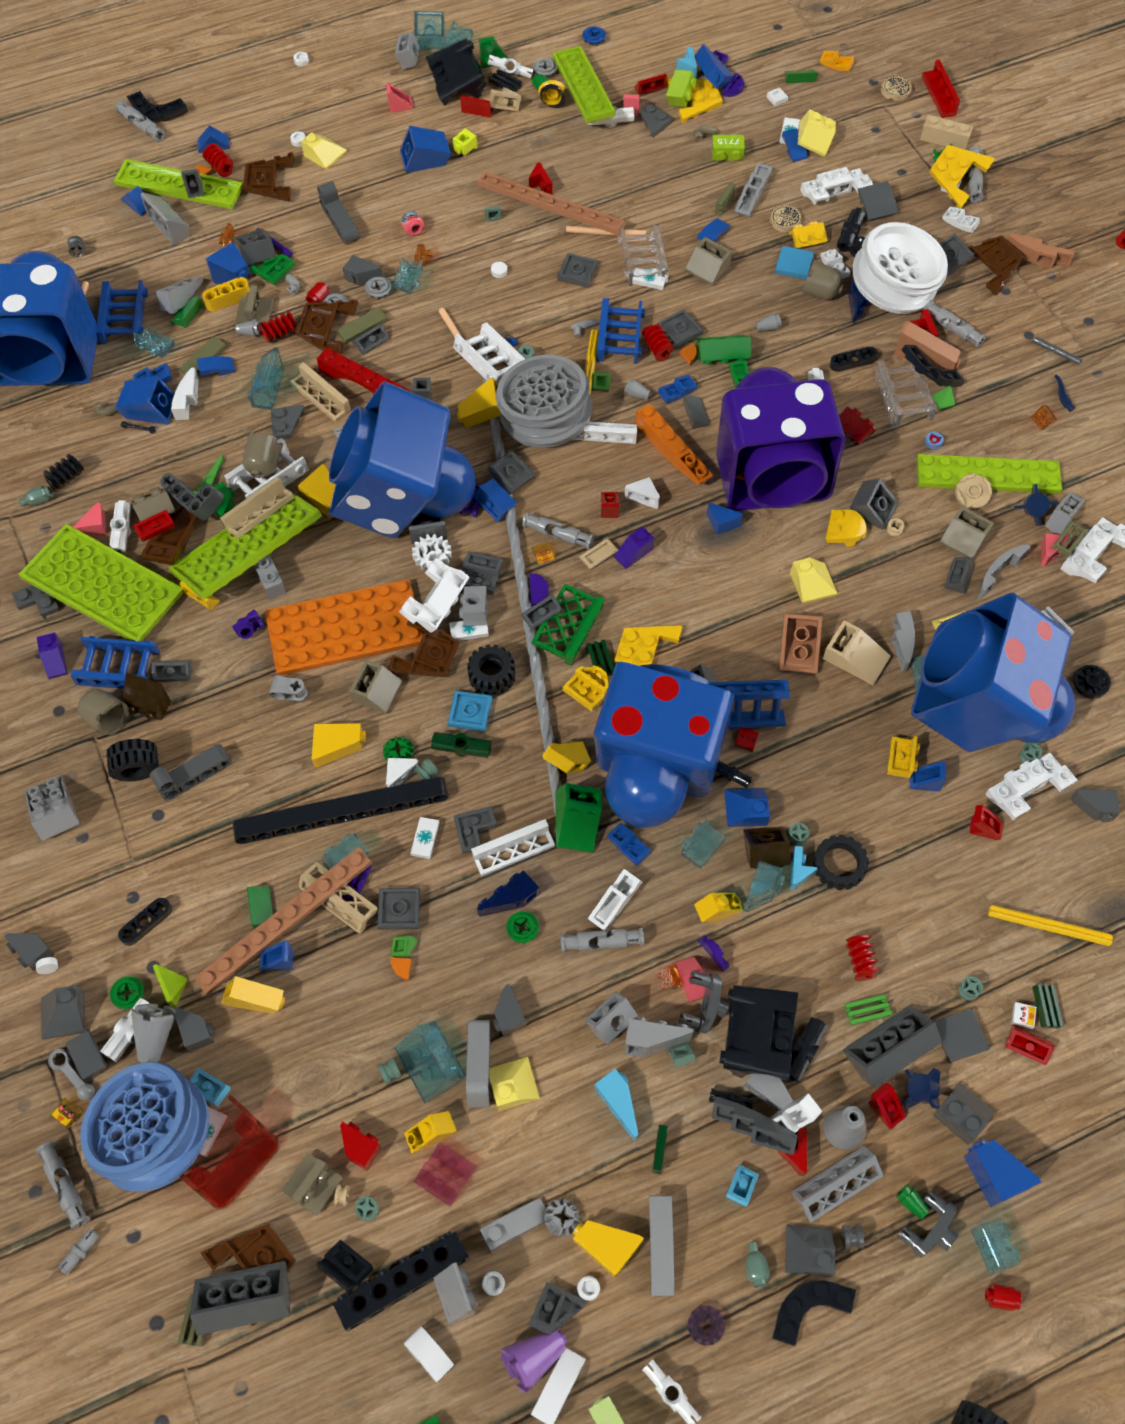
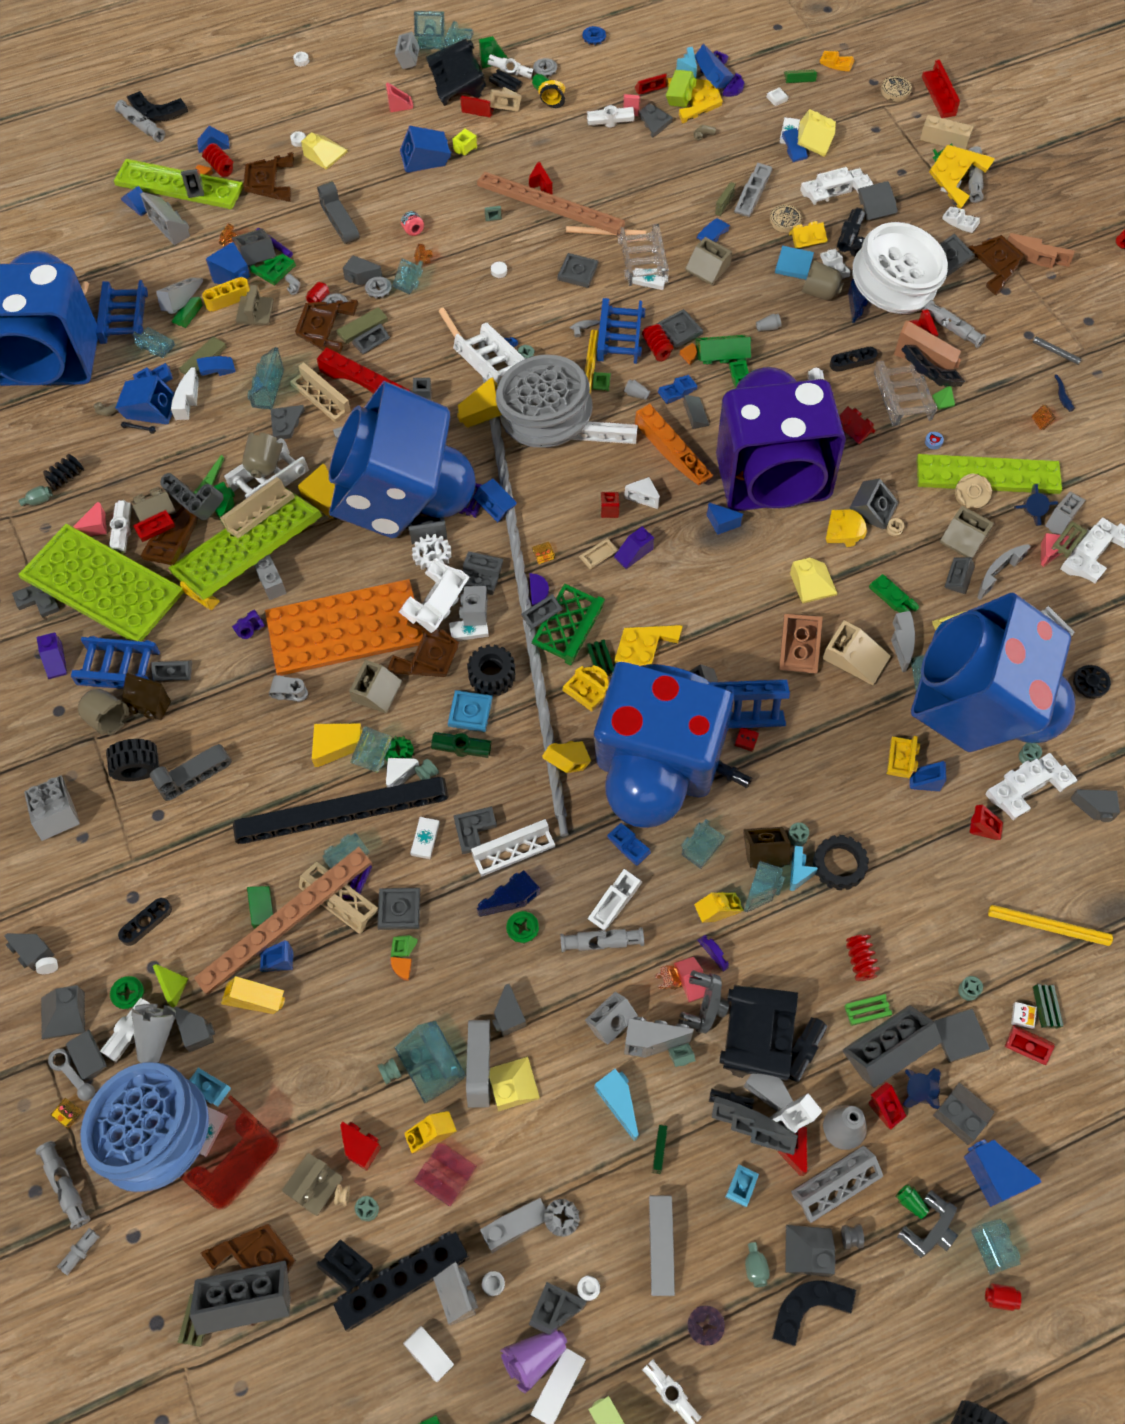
flat silver wheel [67,236,85,257] -> none
light grey cone [236,320,262,337] -> none
red piece [258,311,296,343] -> none
dark grey tile [487,450,536,494] -> none
light grey piece [522,512,595,550] -> none
lime plate [552,45,616,124] -> none
green slope [555,783,602,853] -> none
yellow slope [573,1220,644,1278] -> none
lime brick [711,135,745,161] -> none
blue slope [724,788,770,827] -> none
none -> clear light blue bracket [350,726,392,773]
none -> green hinge [869,574,919,613]

